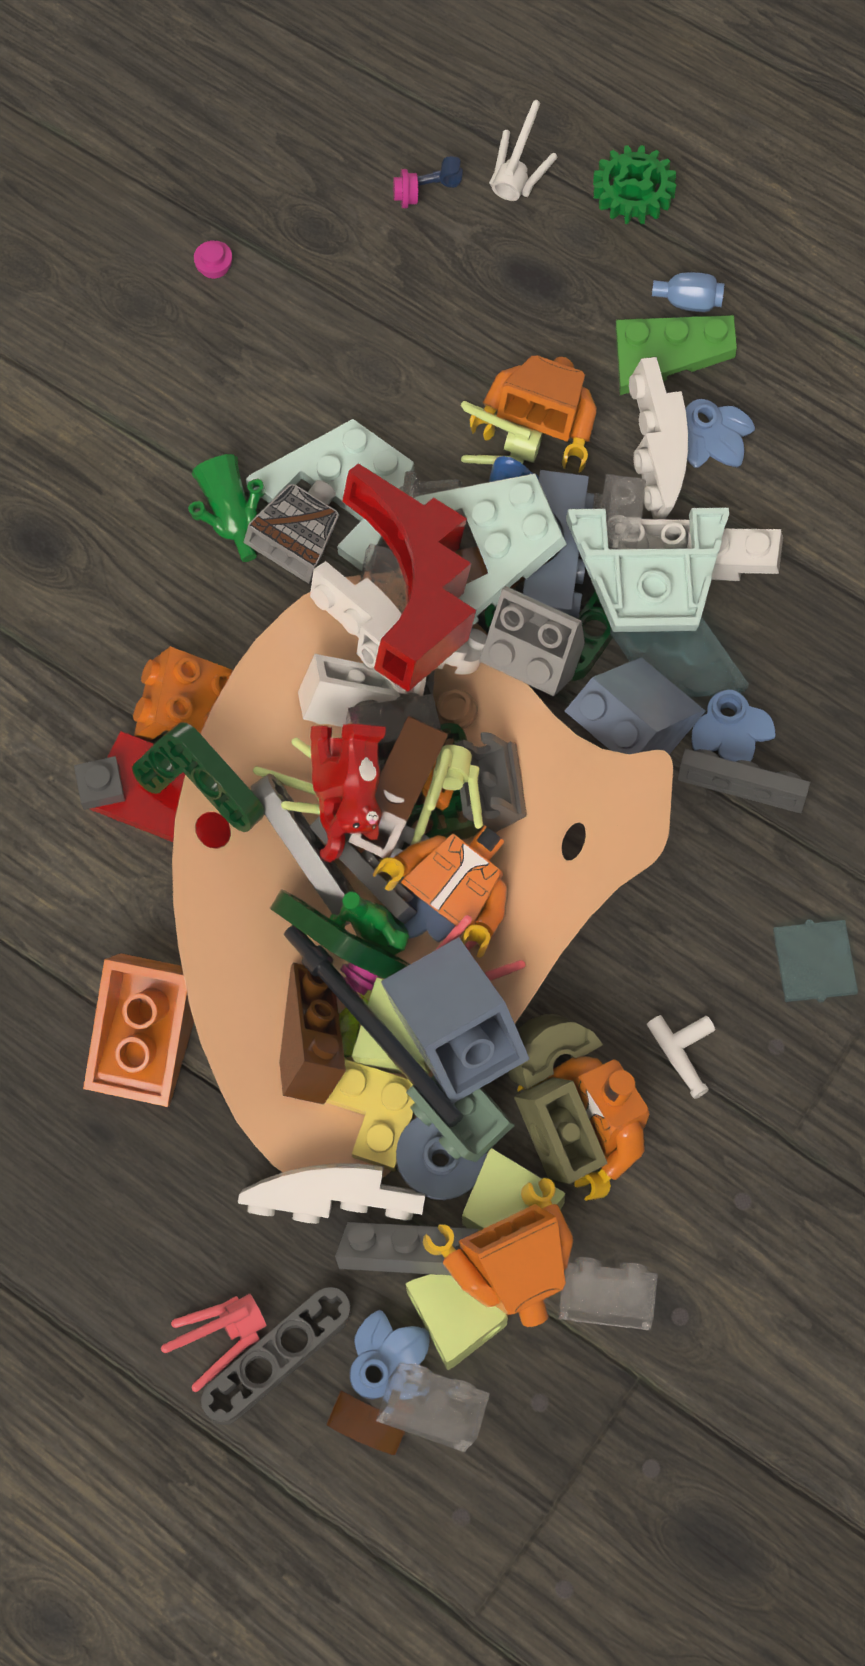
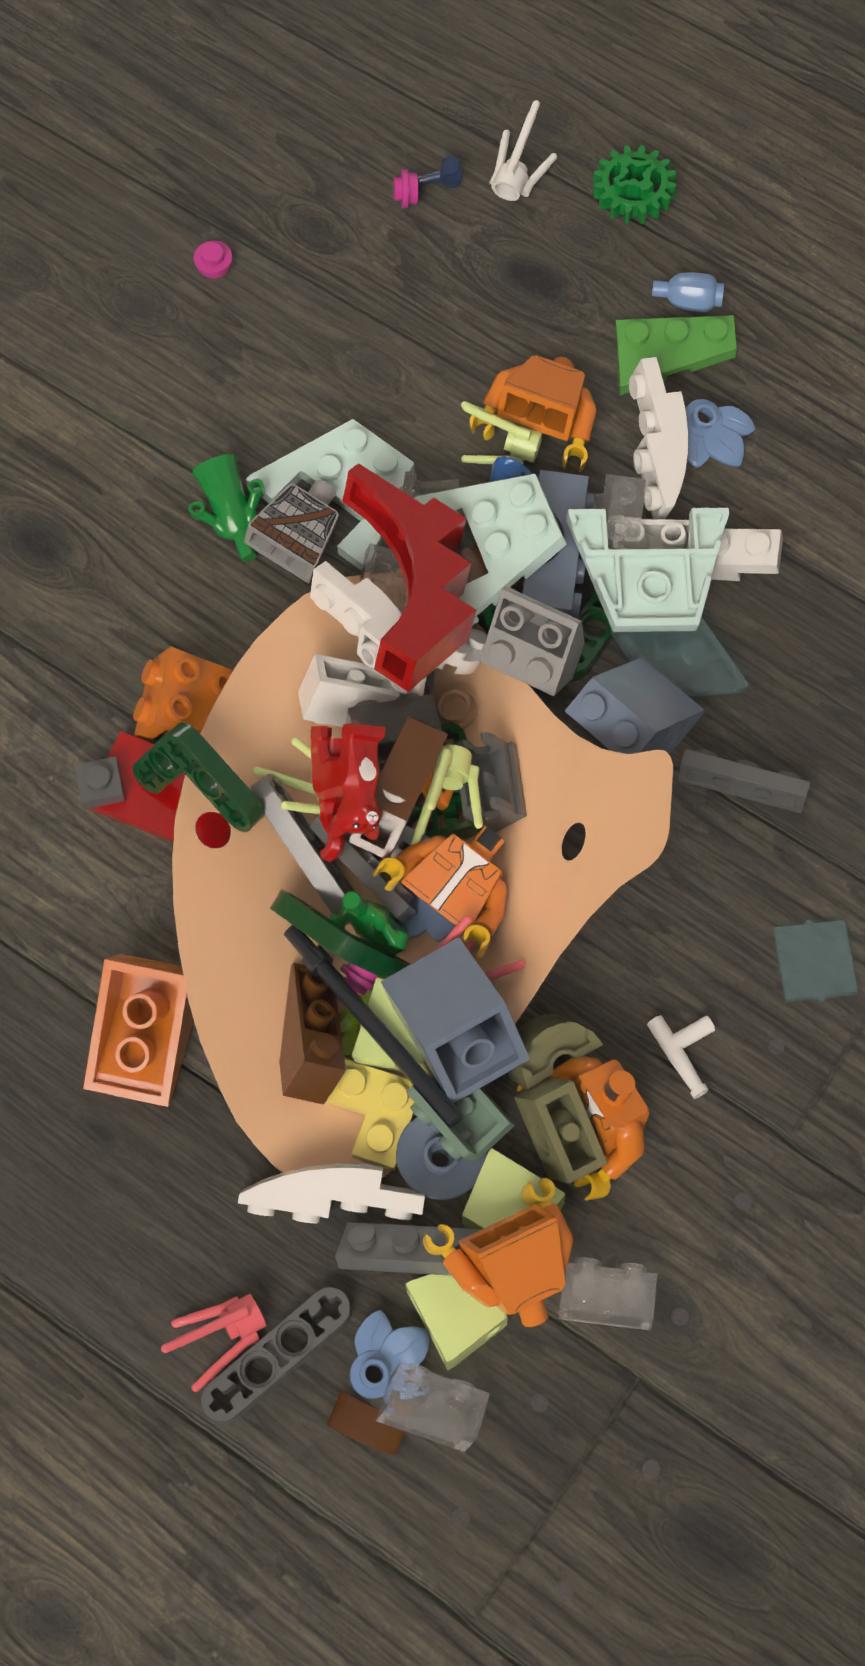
medium blue plate [692,690,776,762] -> none

